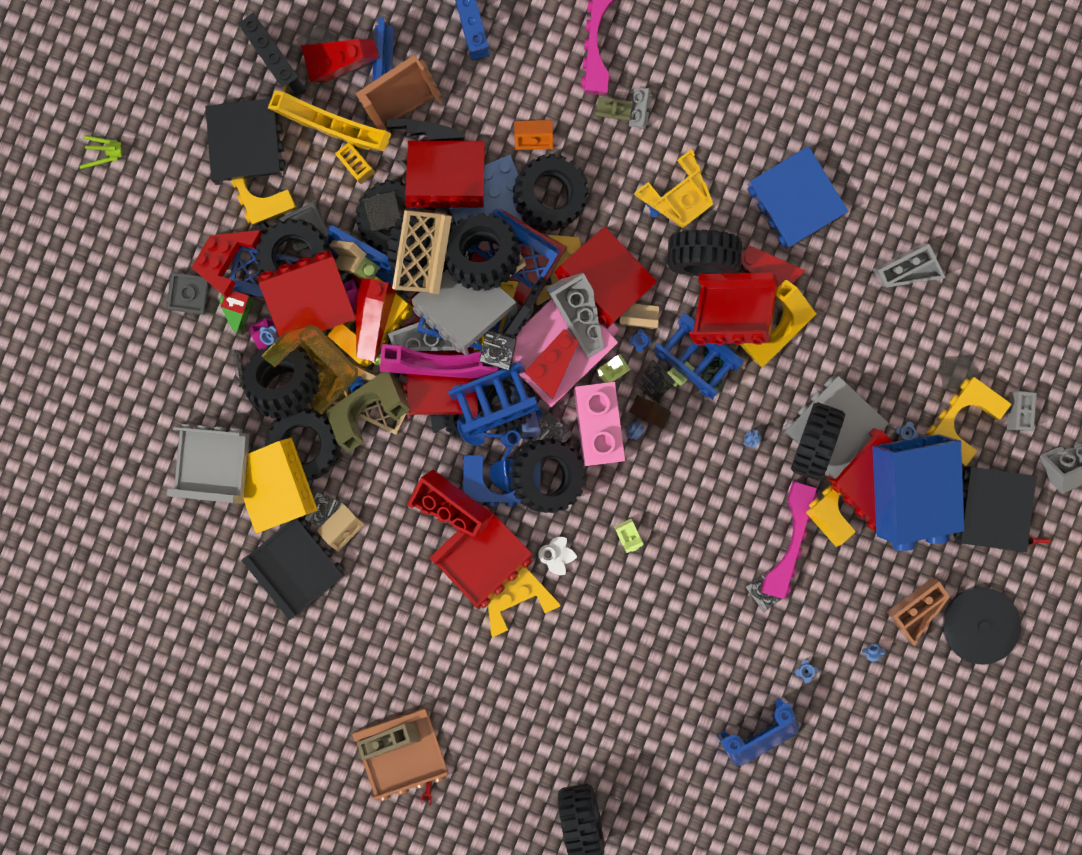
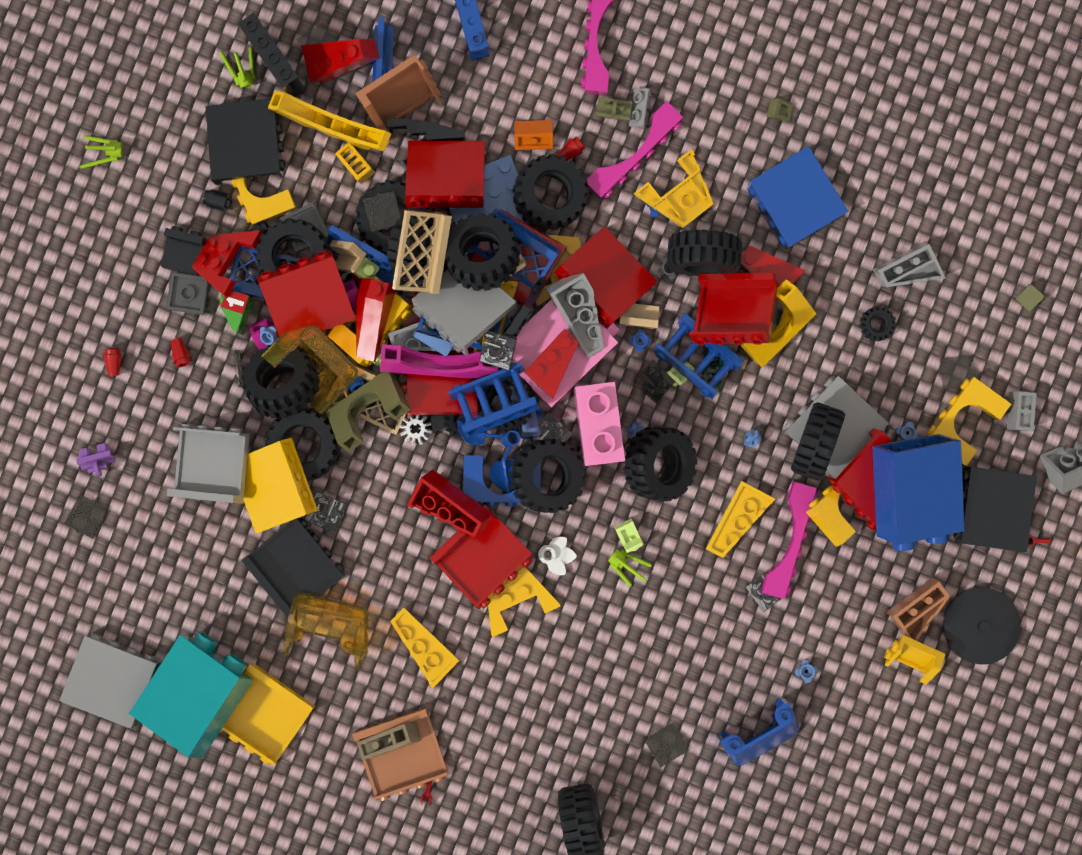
tan panel [317,505,365,552] -> none
yellowish green bracket [596,354,630,383] -> none
dark brown slope [629,395,671,429] -> none
medium blue plate [862,643,885,662] -> none
none -> light grey panel [59,633,160,729]
none -> clear smoke piece [64,494,108,538]
none -> medium lavender hips [76,443,116,477]
none -> red cone [103,348,122,376]
none -> teal brick [129,632,253,758]
none -> black bracket [161,226,207,275]
none -> red cone [171,338,192,368]
none -> black brick [202,189,232,212]
none -> lime plant [219,46,257,89]
none -> yellow panel [220,662,315,765]
none -> clear yellow windscreen [284,593,368,670]
none -> yellow wing [390,607,459,689]
none -> white gear [400,415,432,445]
none -> medium blue slope [413,332,453,356]
none -> red cone [557,136,585,161]
none -> dark pink arch [586,101,683,200]
none -> lime plant [608,549,652,587]
none -> black tyre [623,426,697,502]
none -> clear smoke piece [644,723,689,768]
none -> dark grey plate [658,257,676,279]
none -> yellow wing [705,481,775,558]
none -> olive slope [767,98,794,123]
none -> black tyre [859,306,896,341]
none -> yellow panel [884,635,945,685]
none -> olive slope [1015,284,1045,312]

